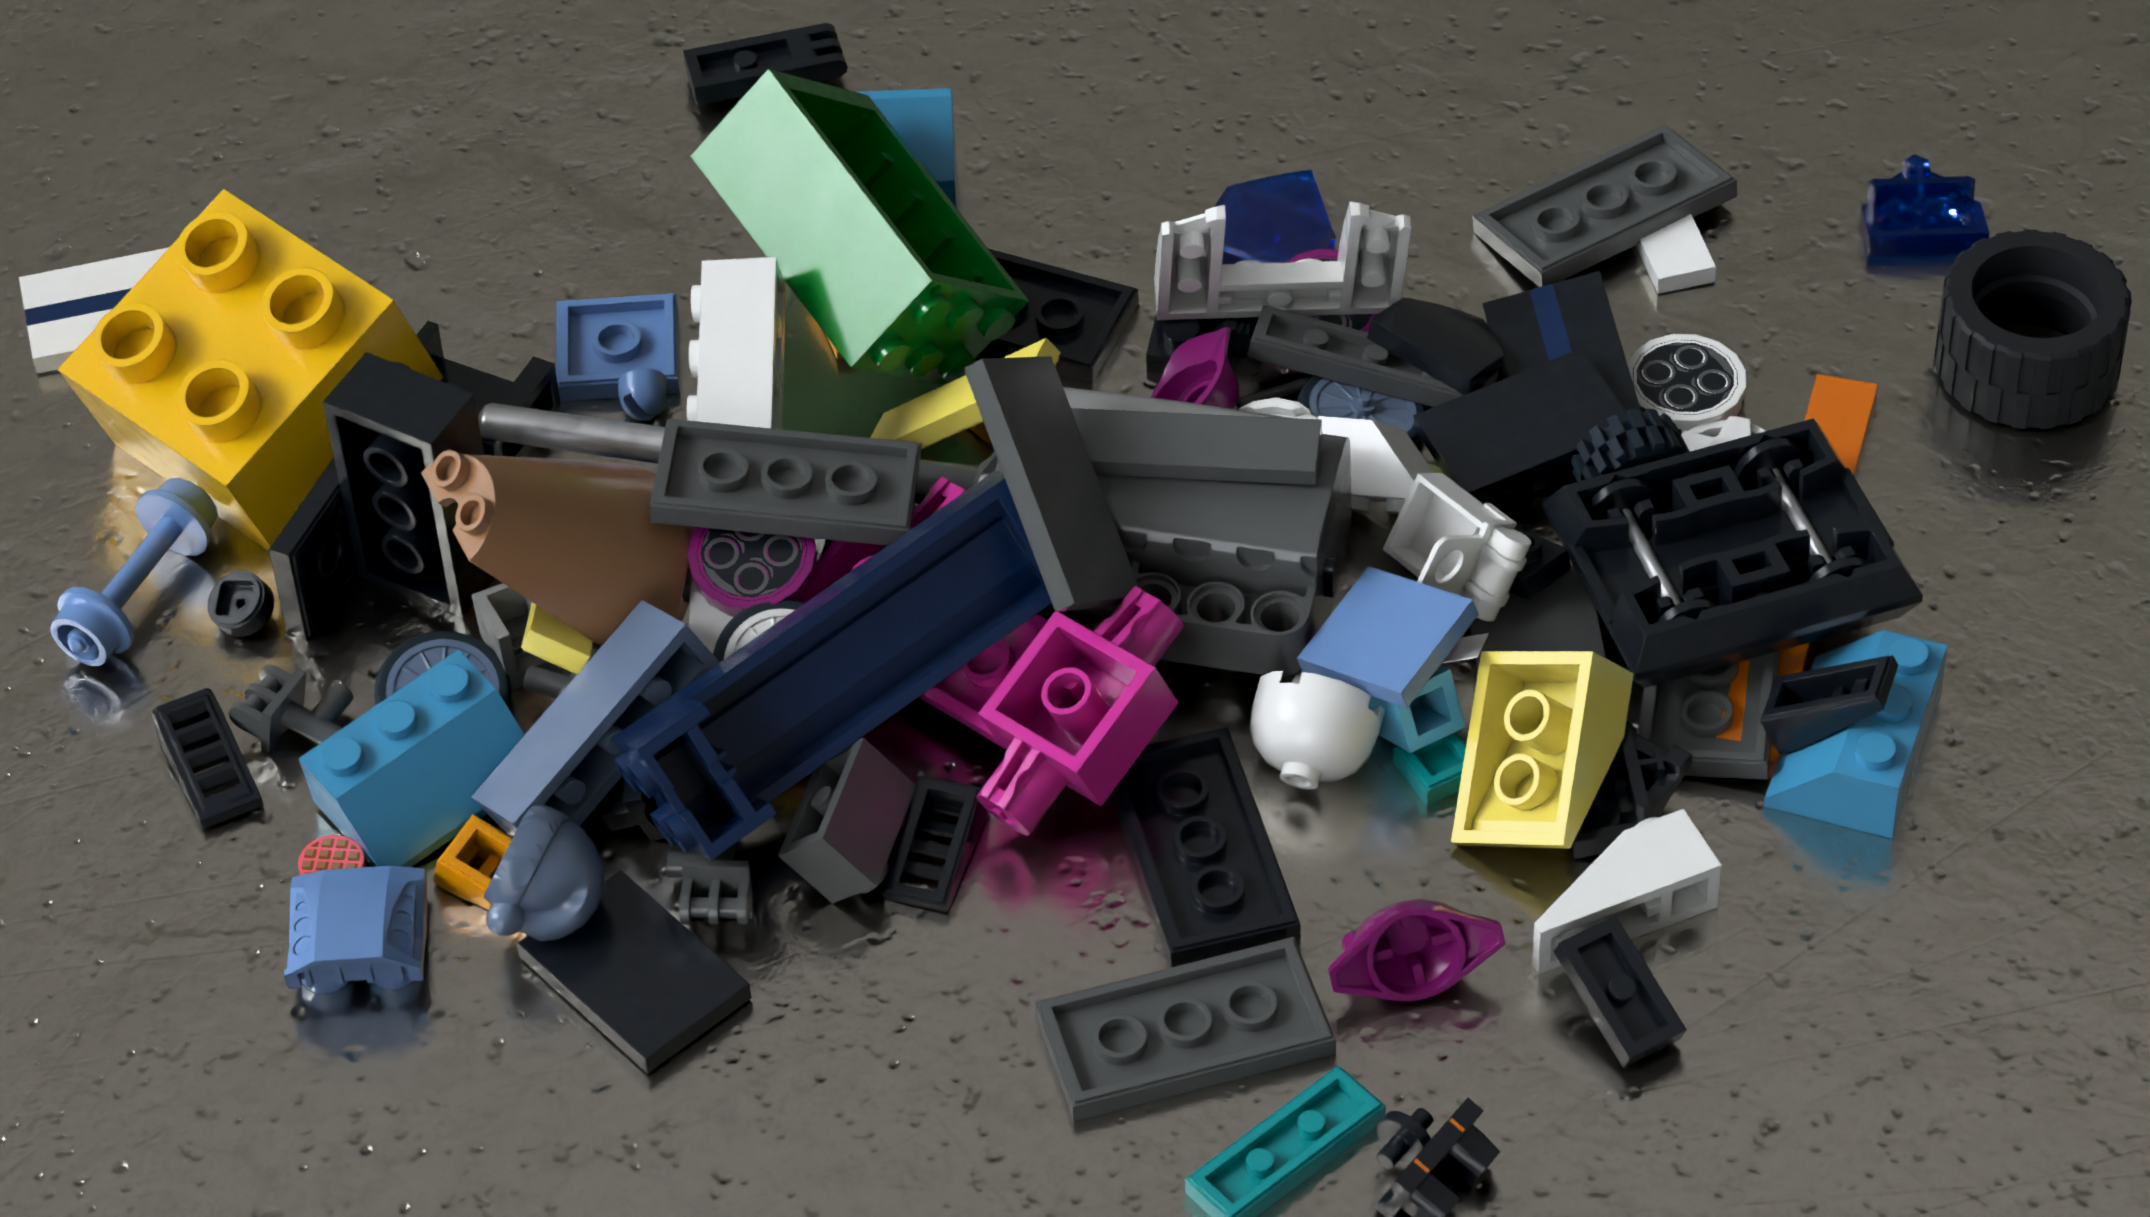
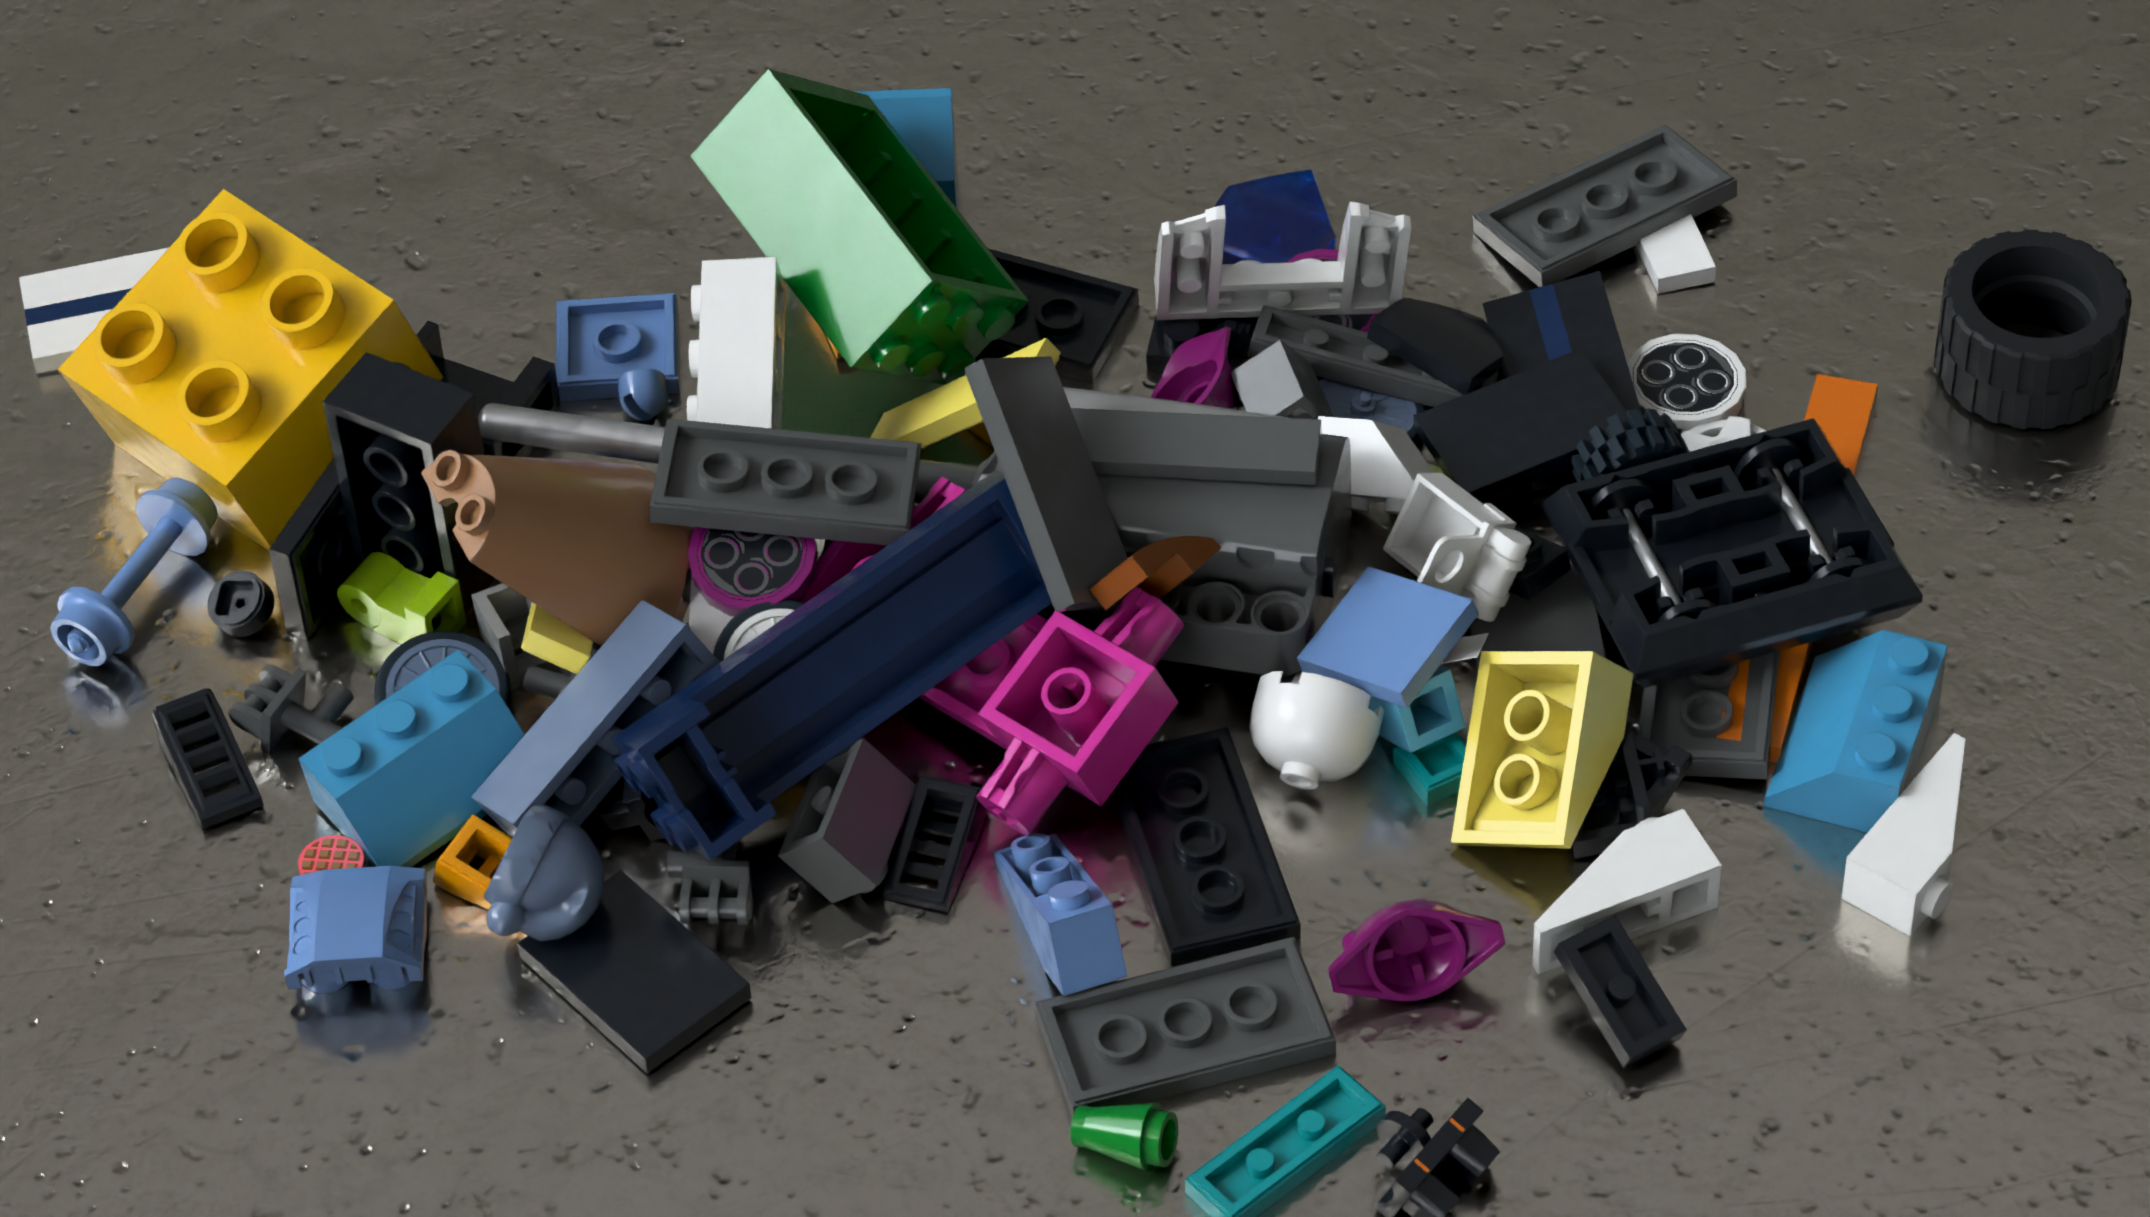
black hinge [683,23,848,105] -> none
black slope [1760,655,1898,754] -> none
clear blue slope [1861,154,1990,257] -> none
none -> lime leg [337,552,466,644]
none -> medium blue slope [993,833,1127,996]
none -> green cone [1070,1103,1178,1172]
none -> dark orange slope [1089,536,1221,610]
none -> panel [1230,340,1333,419]
none -> white slope [1842,733,1965,937]

